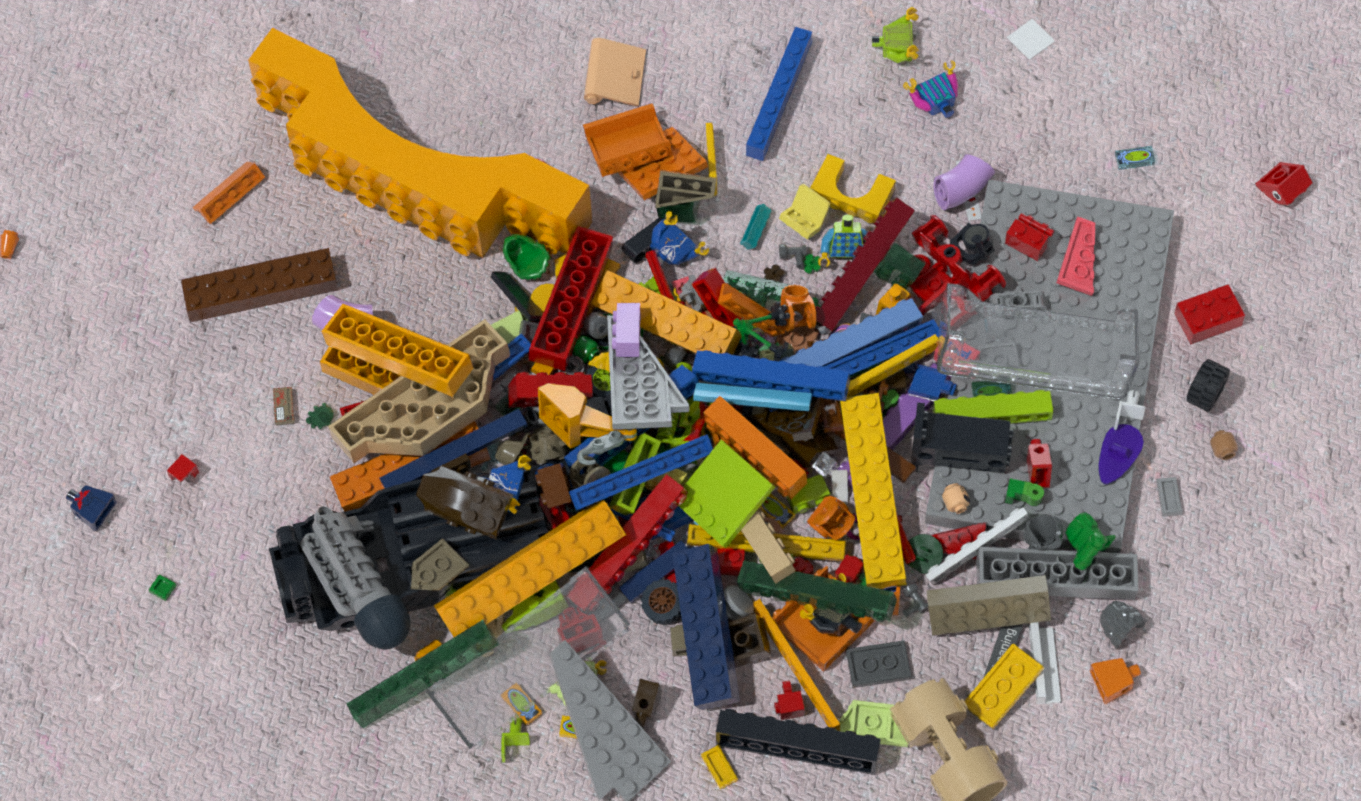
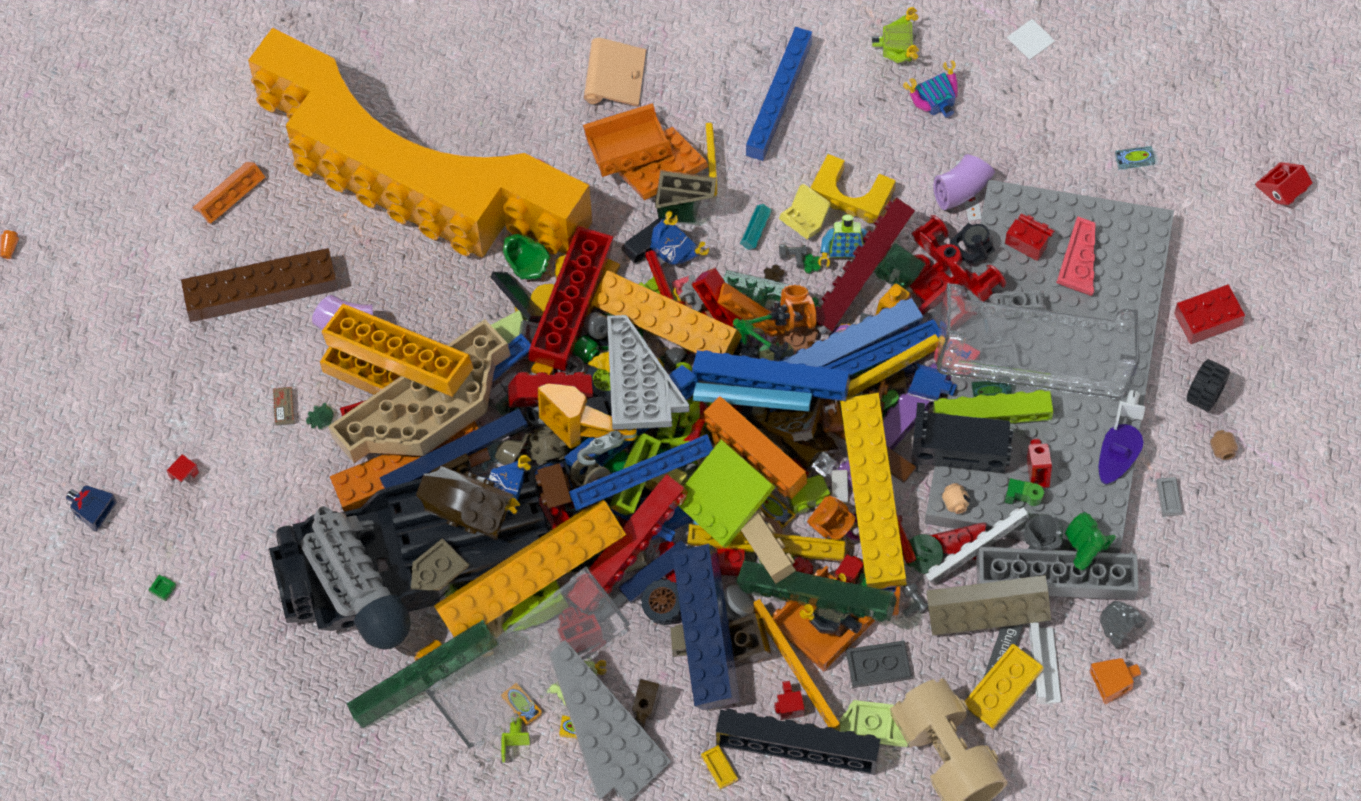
lavender brick [612,303,641,357] -> none

